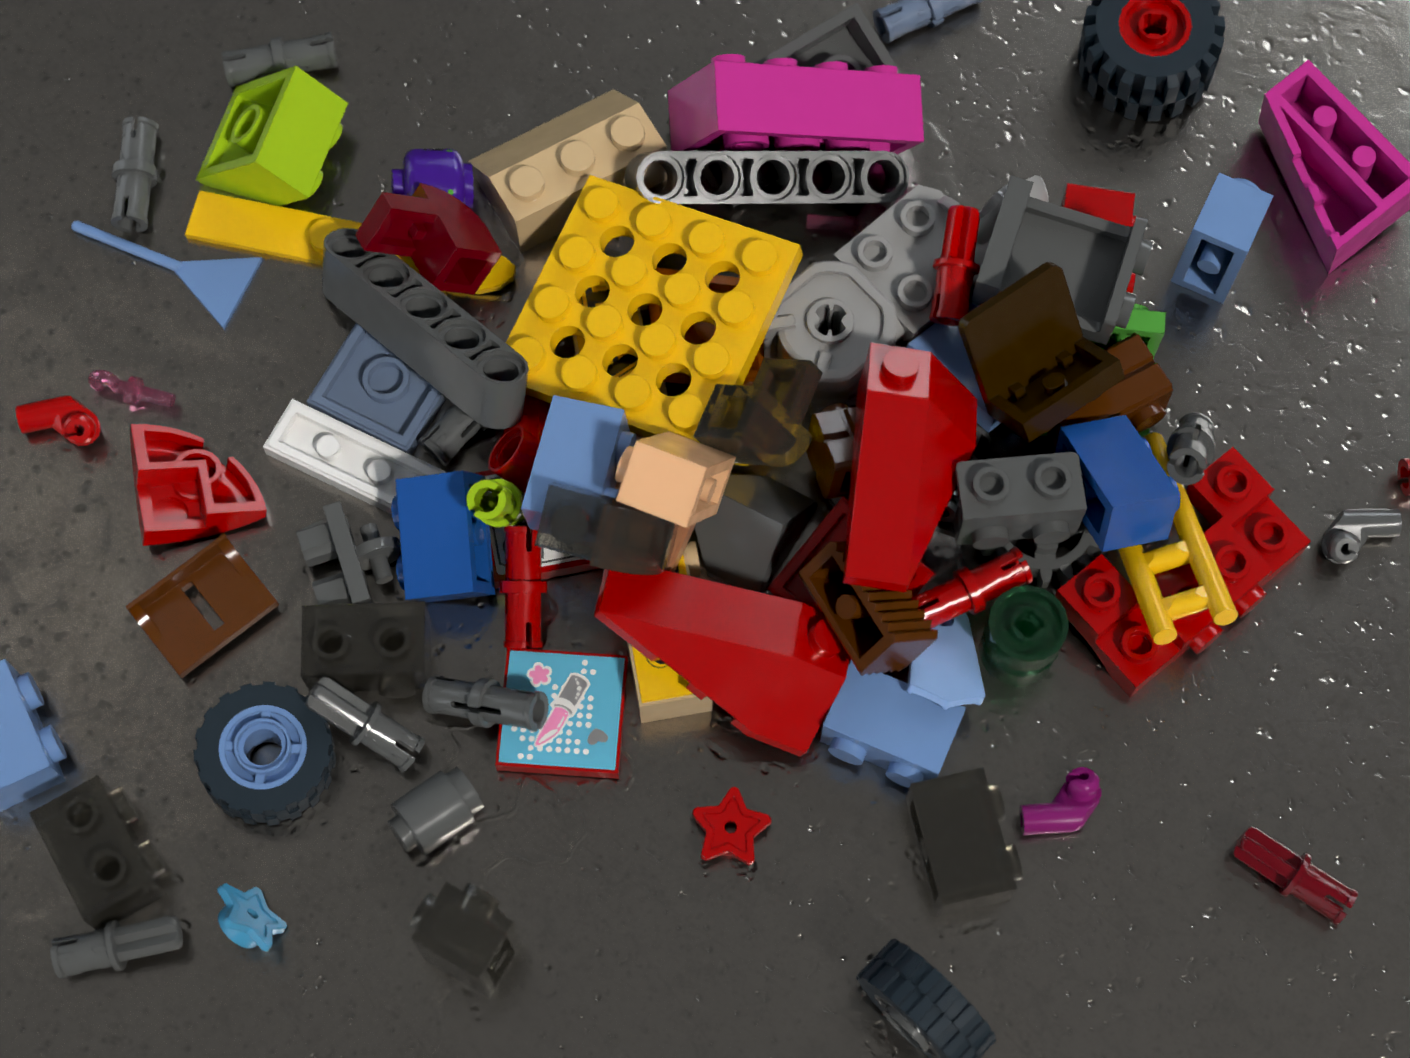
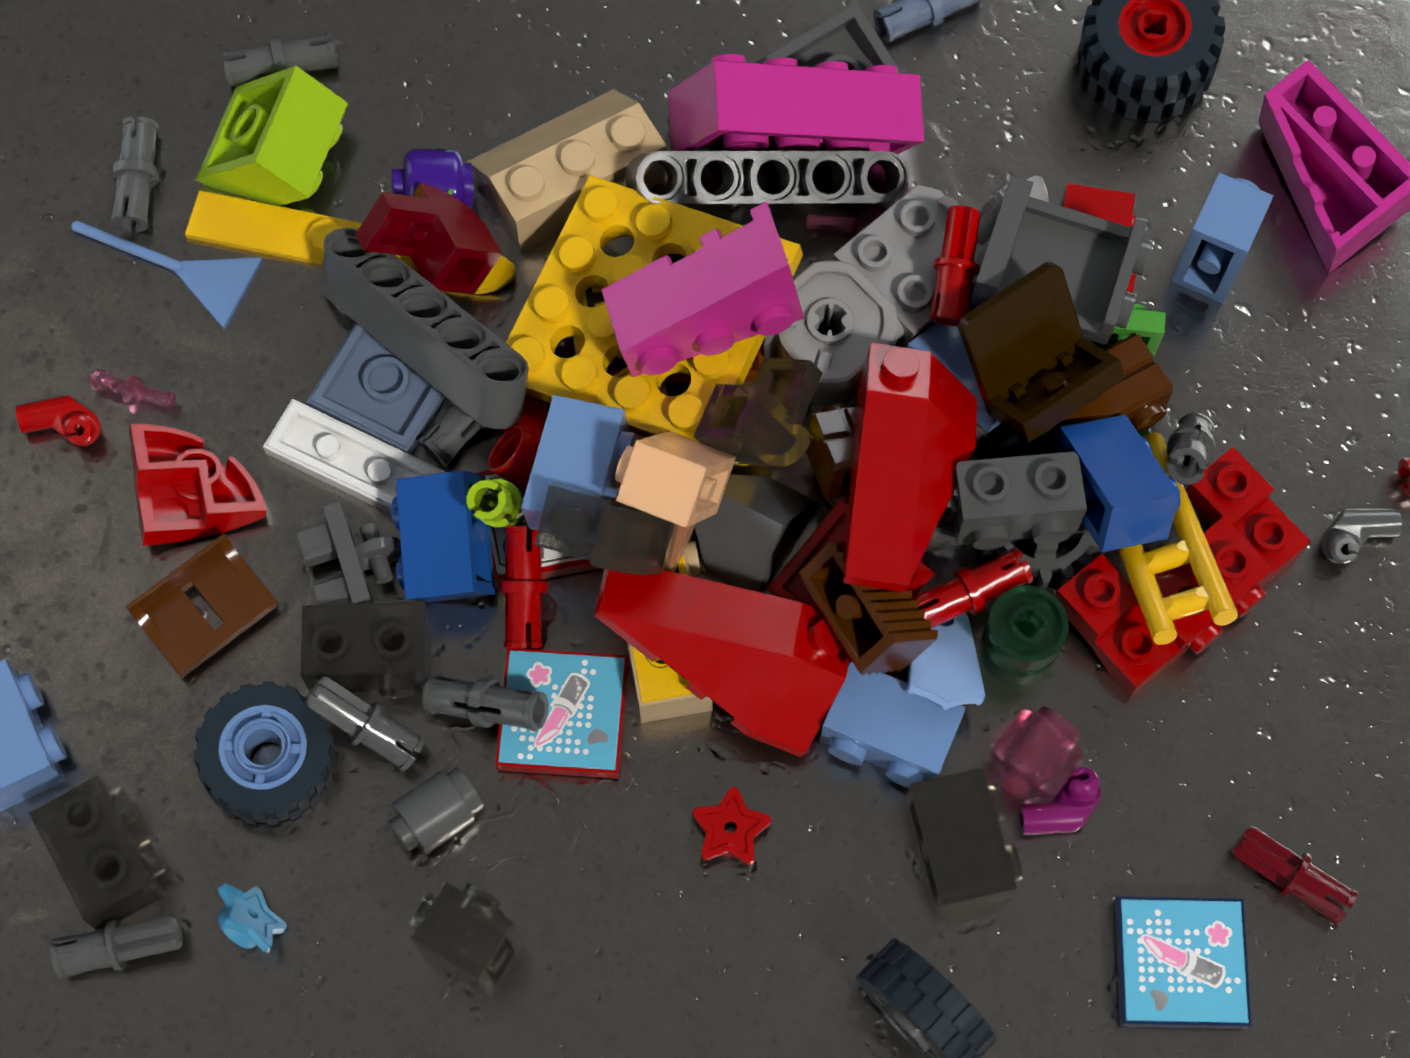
none -> dark pink wedge [602,201,805,377]
none -> clear pink head [990,706,1084,801]
none -> medium azure tile [1114,897,1251,1029]

